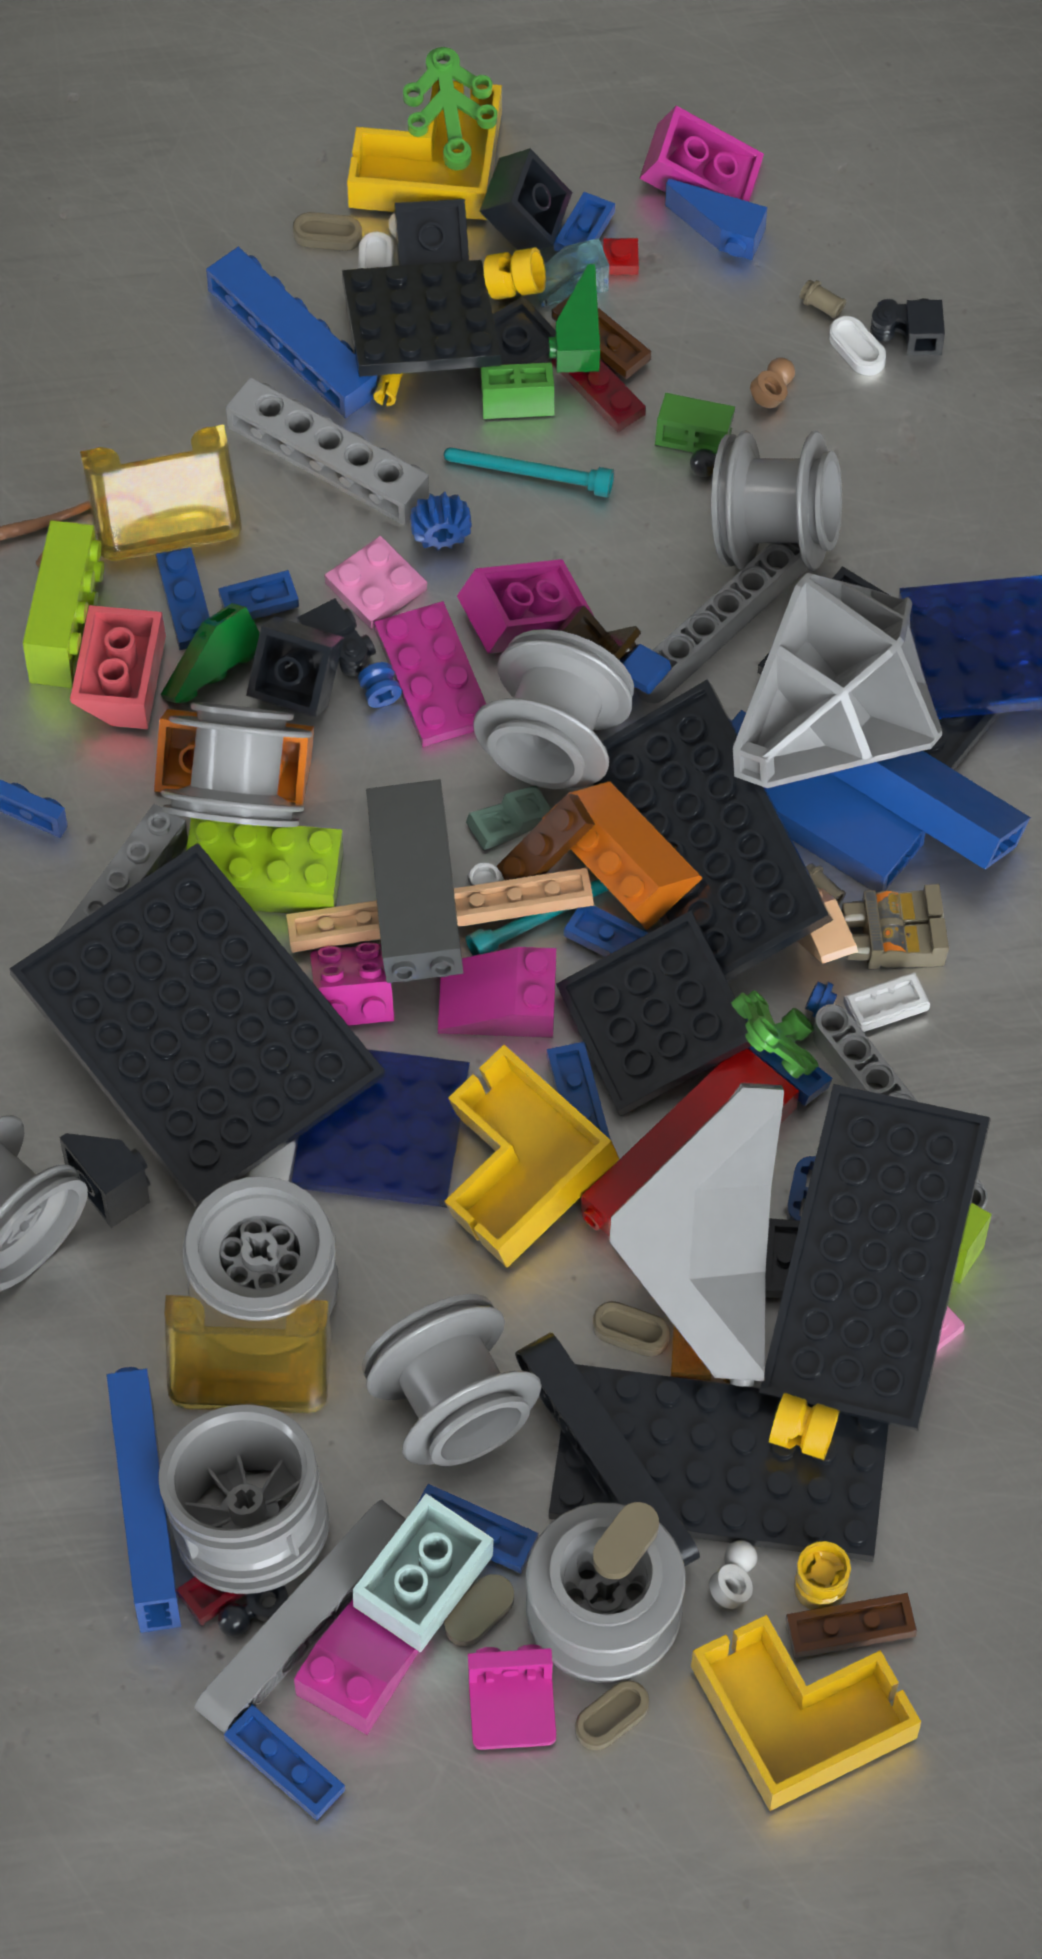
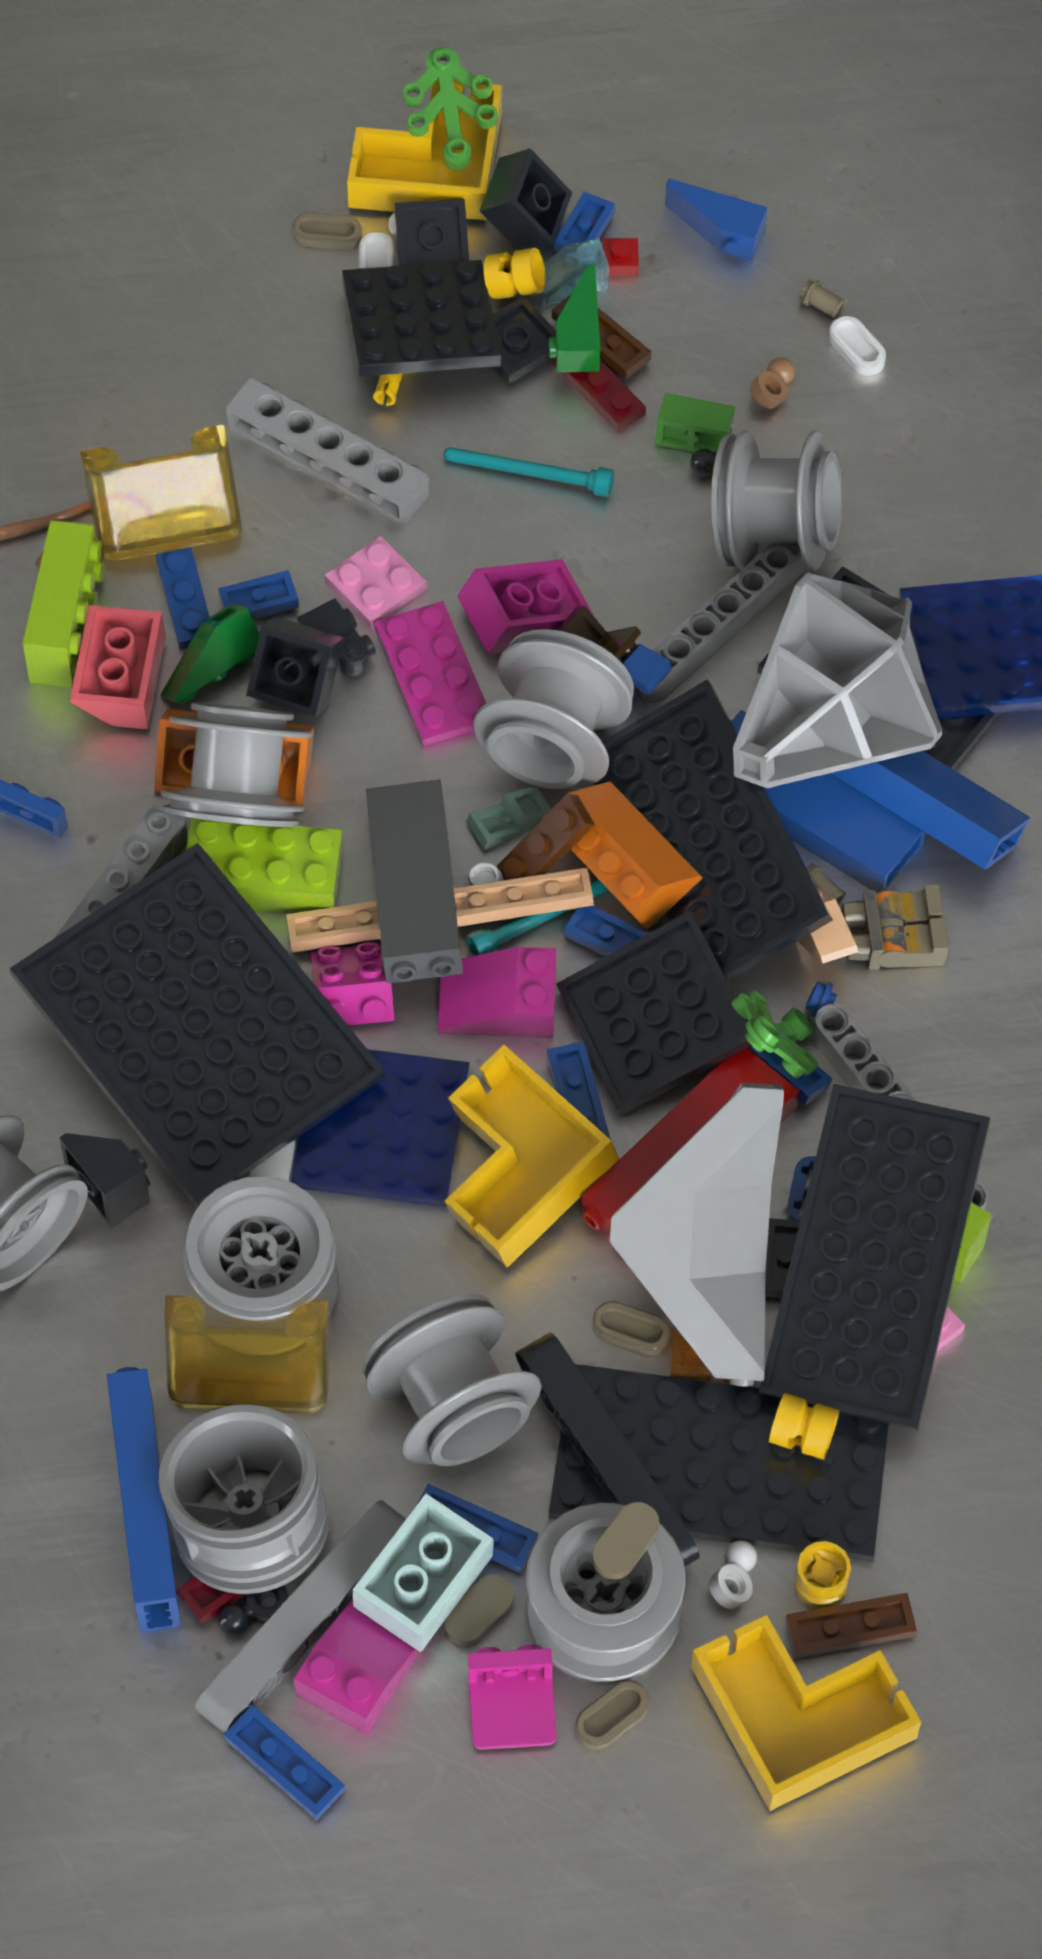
blue brick [206,246,378,419] -> none
blue wheel [358,662,402,708] -> none
blue gear [410,492,472,551] -> none
bright green hinge [481,363,554,419] -> none
dark pink slope [639,105,764,202] -> none
white plate [843,972,930,1032] -> none
black brick [870,298,945,356] -> none

